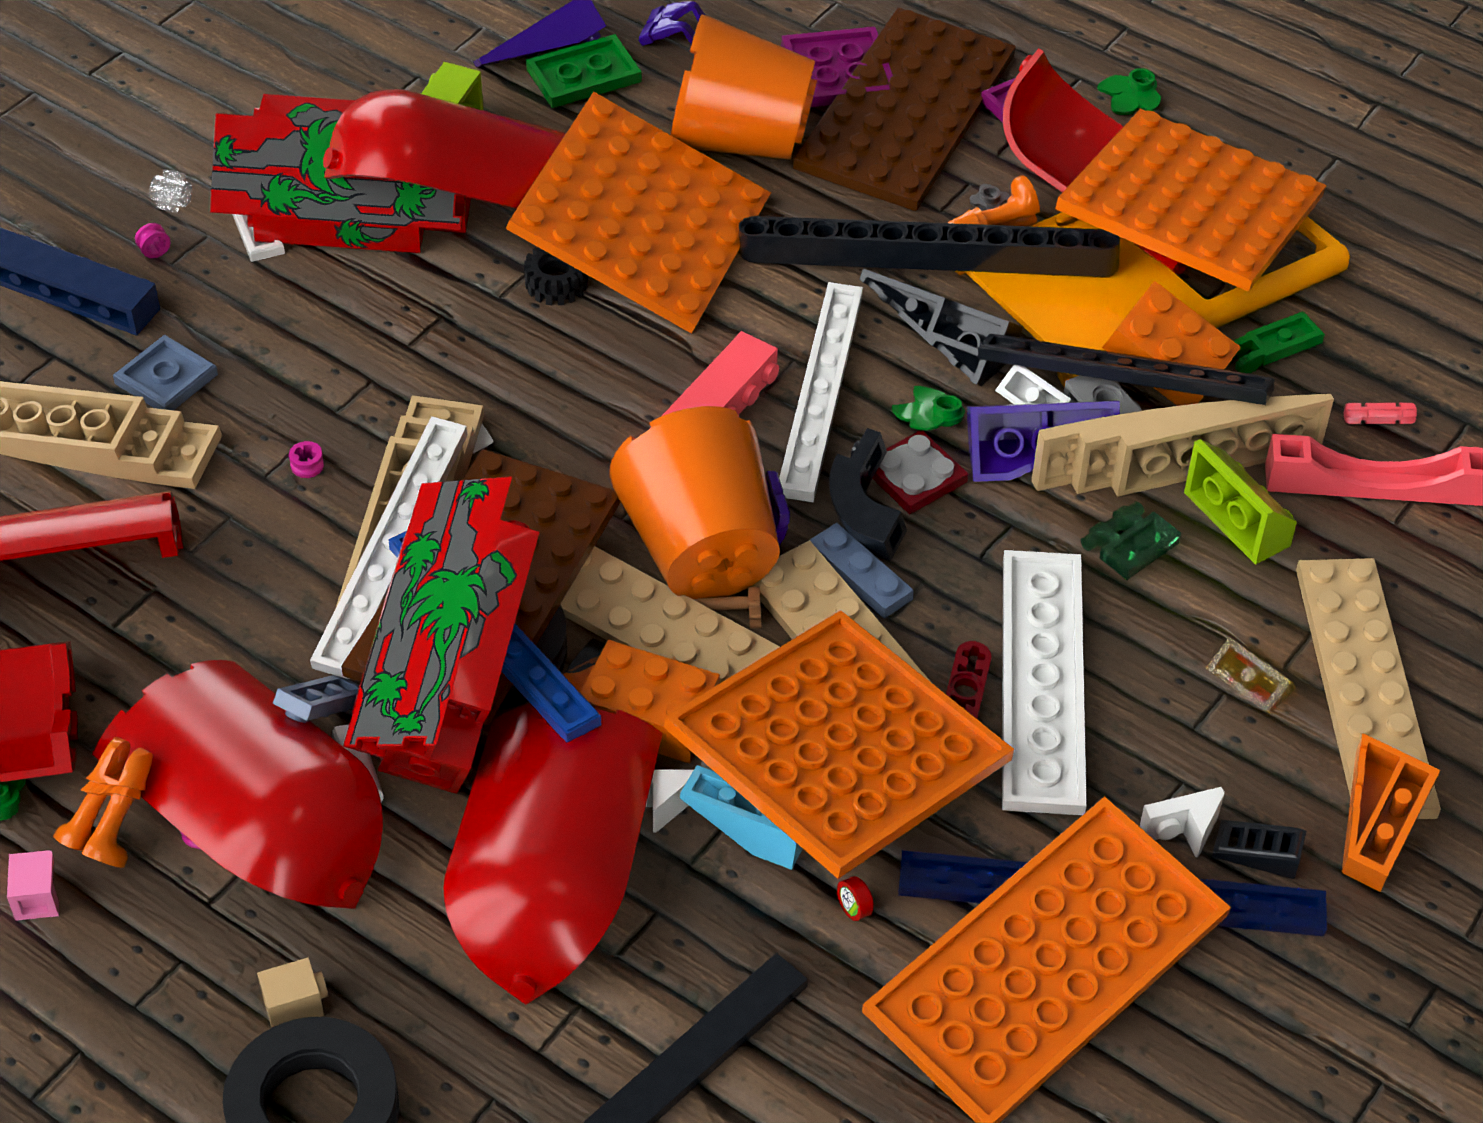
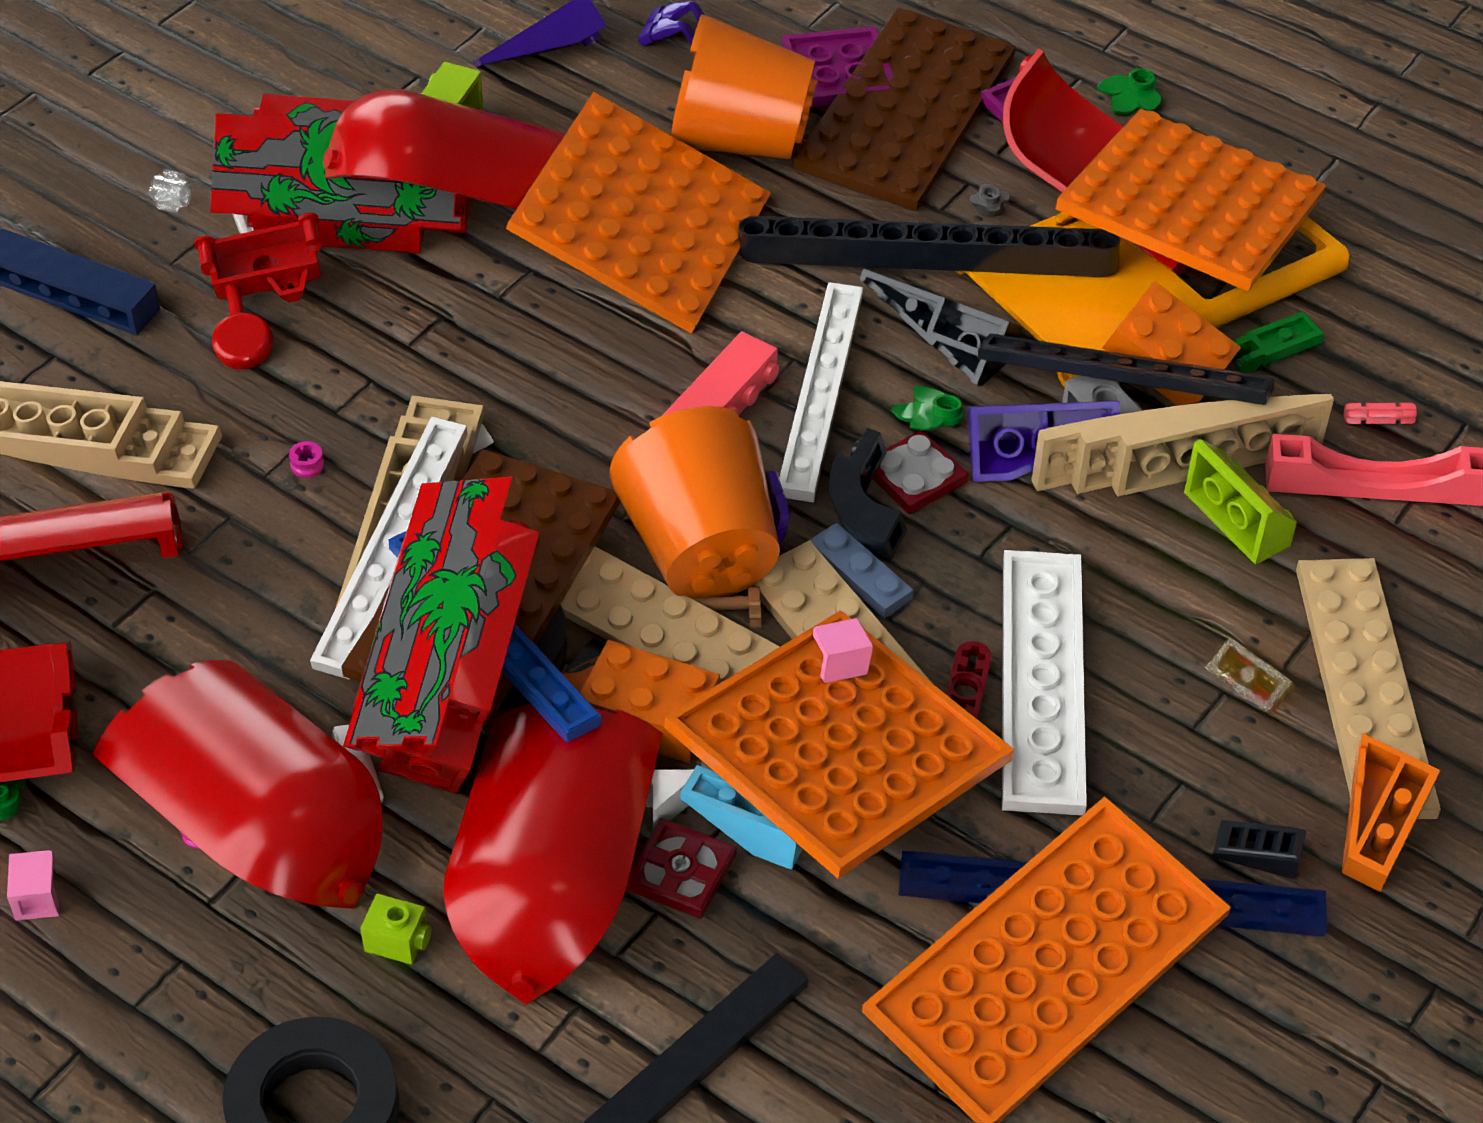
orange piece [53,737,153,868] -> none
sand blue tile [113,335,218,410] -> none
dark pink bush [135,223,171,258] -> none
tan brick [257,957,329,1027] -> none
sand blue plate [272,675,360,723] -> none
black tyre [524,247,588,306] -> none
green plate [526,34,642,108] -> none
red tile [837,876,874,921] -> none
orange piece [948,175,1040,226] -> none
white brick [995,365,1074,404] -> none
clear green plate [1081,501,1182,580] -> none
white slope [1139,787,1224,858] -> none
none -> red piece [194,213,322,370]
none -> lime brick [360,893,431,965]
none -> dark red piece [626,818,737,919]
none -> bright pink panel [813,618,873,683]

